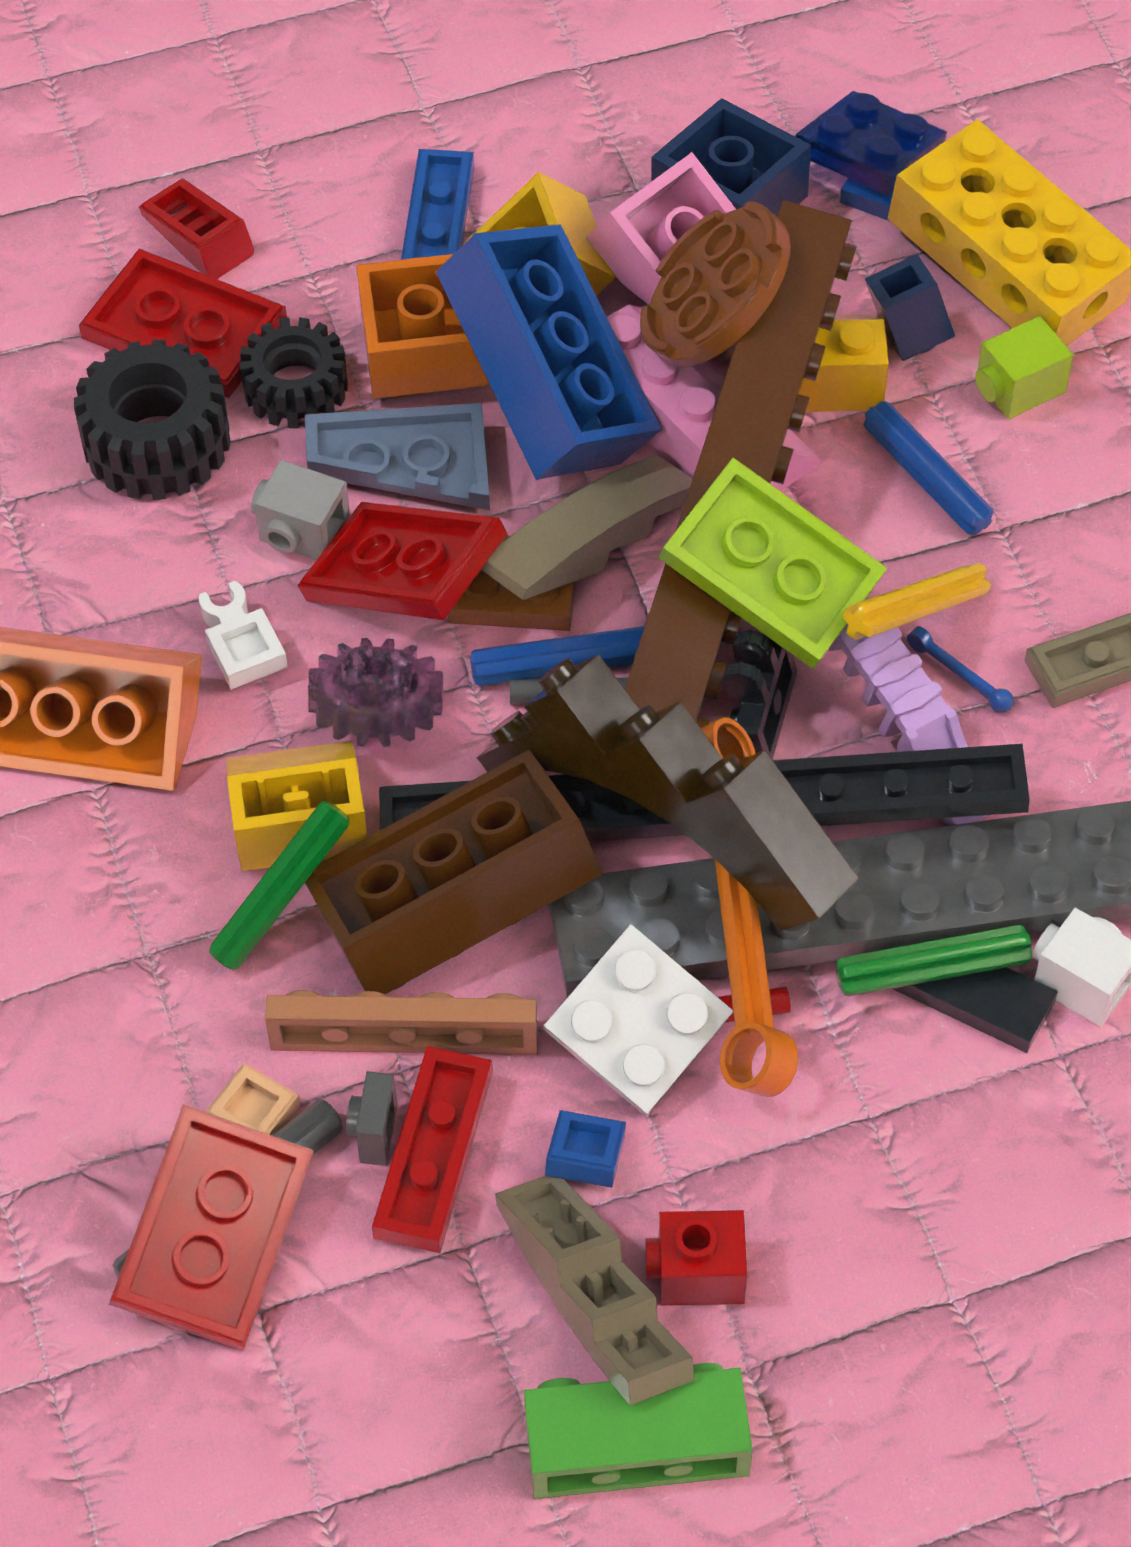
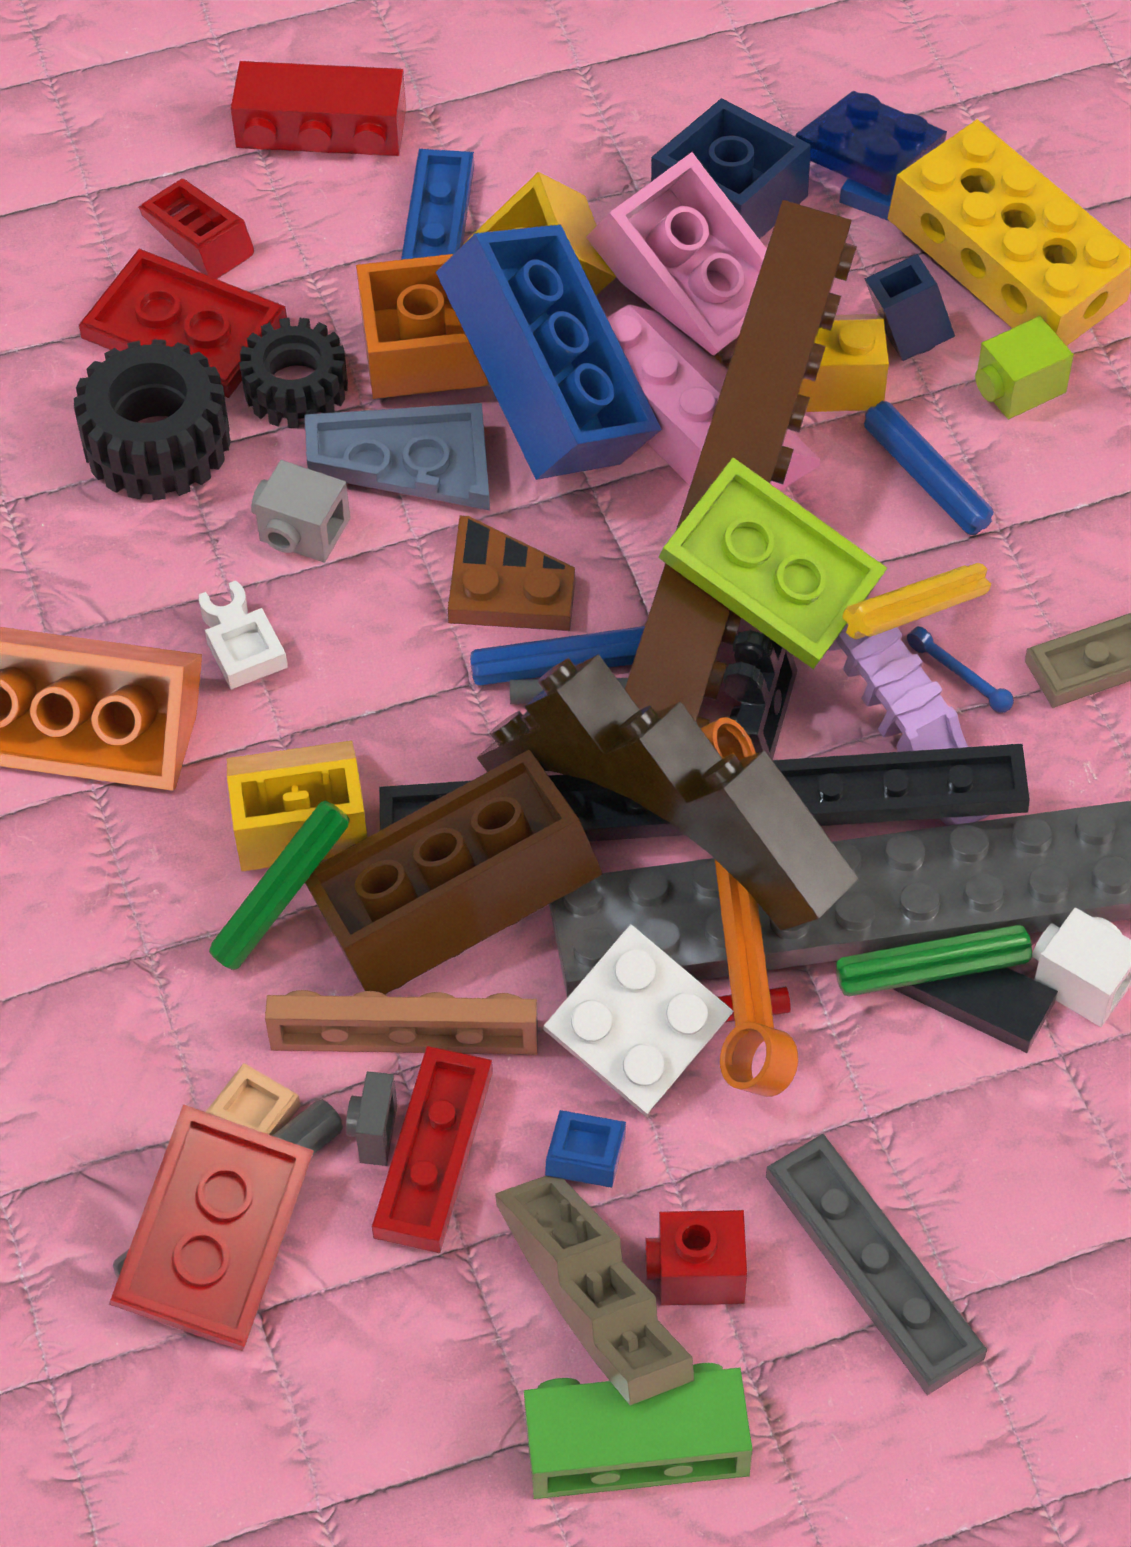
red tile [297,502,507,621] -> none
clear purple gear [308,638,443,747] -> none
dark tan slope [481,454,693,600] -> none
dark orange tile [640,201,791,366] -> none
none -> red brick [231,61,406,156]
none -> dark grey tile [766,1134,987,1395]

